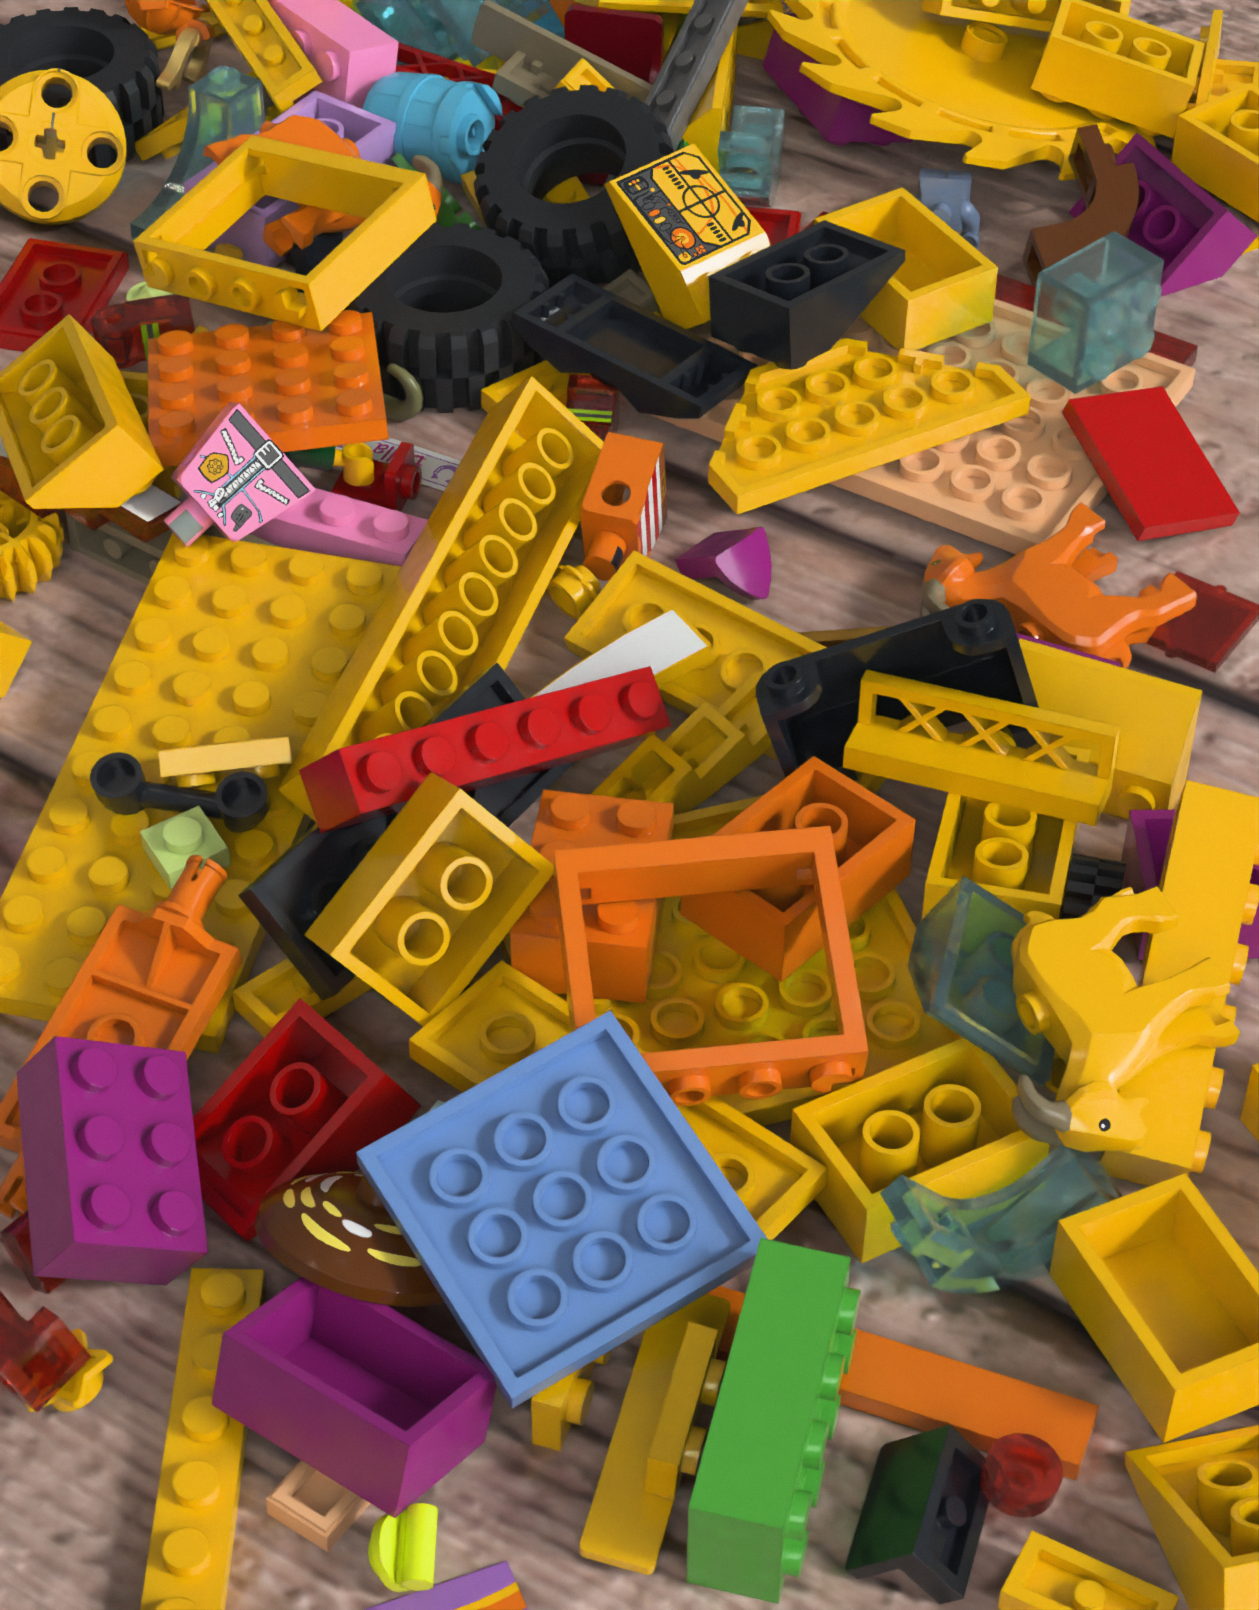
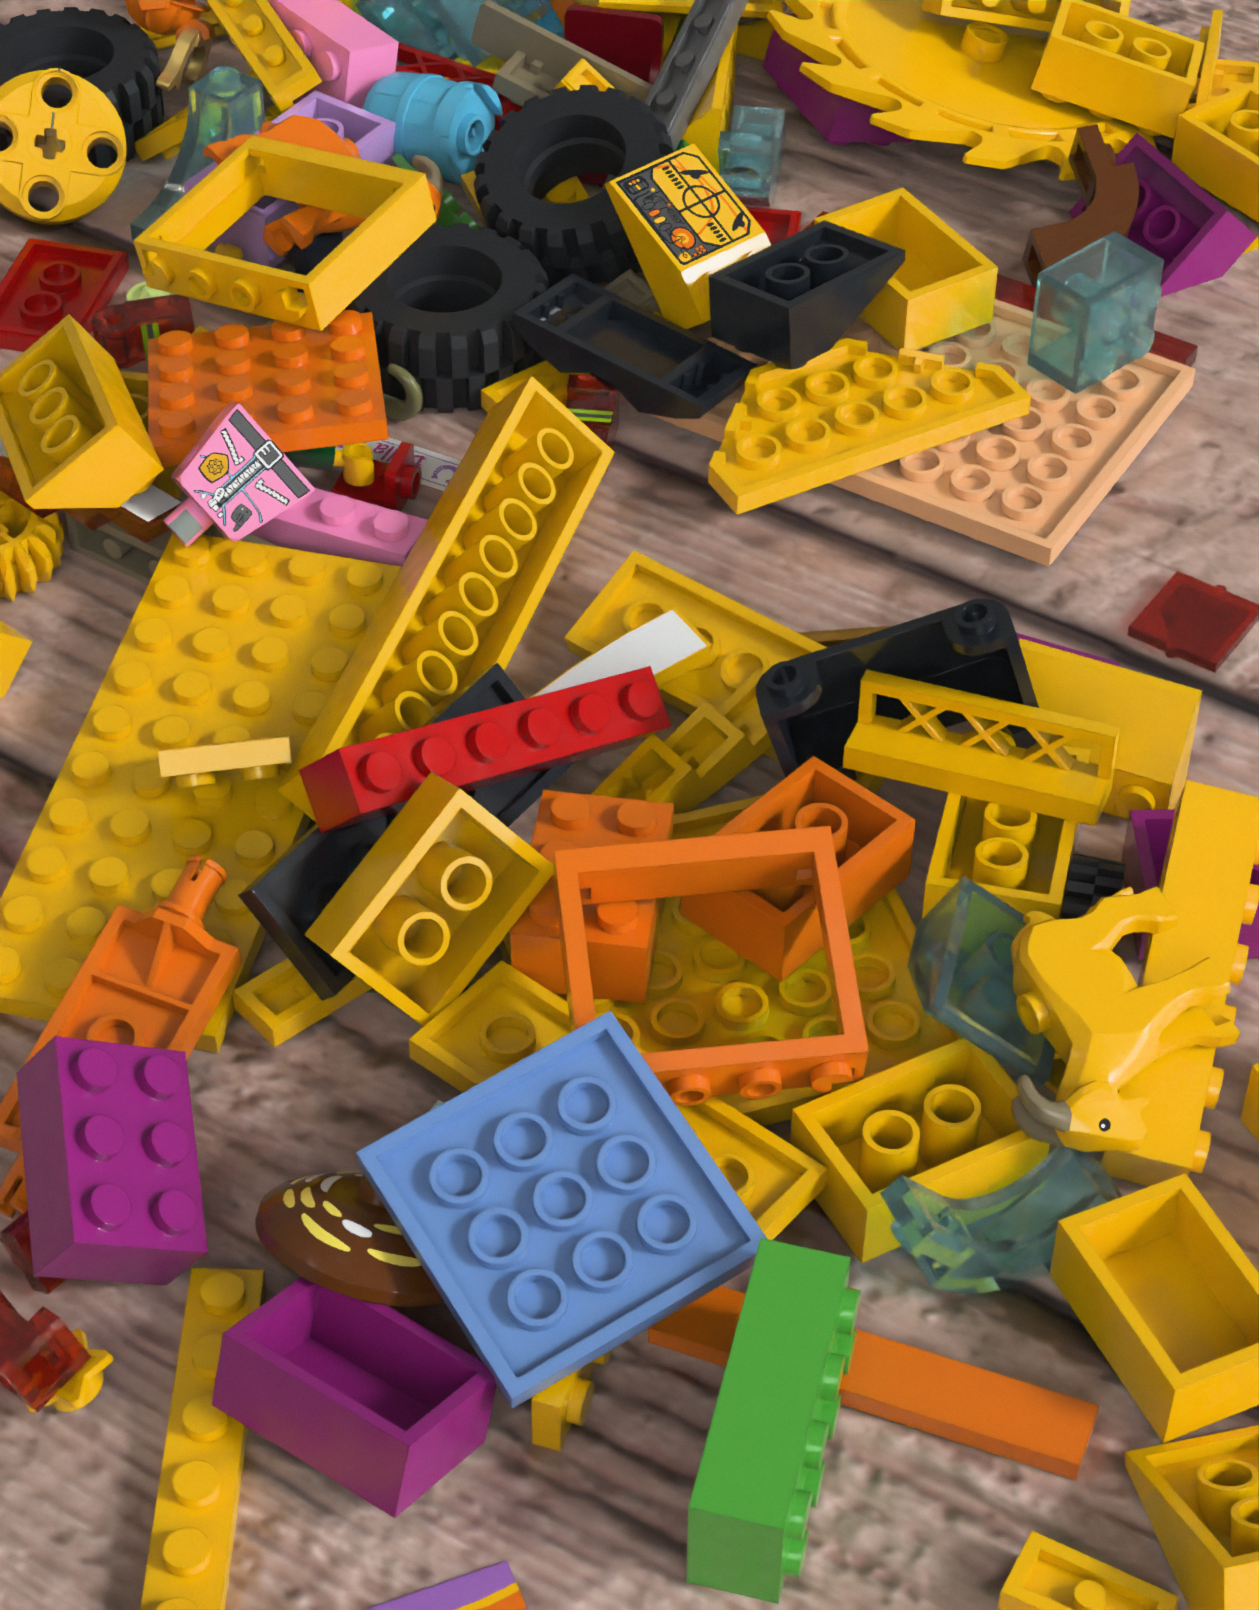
black bar [90,752,270,833] -> none
yellowish green plate [140,806,231,890] -> none
red slope [193,998,422,1242] -> none
light nougat tile [266,1460,370,1552] -> none
neon yellow plate [368,1503,438,1593] -> none
yellow plate [547,565,601,619] -> none
yellow bracket [579,1294,730,1575] -> none
orange torso [580,432,668,581] -> none
magenta tile [674,527,772,600] -> none
black panel [845,1424,998,1604] -> none
sand blue piece [915,168,980,249] -> none
orange animal [920,502,1197,668] -> none
clear red tile [980,1433,1063,1518] -> none
red tile [1062,386,1240,541] -> none

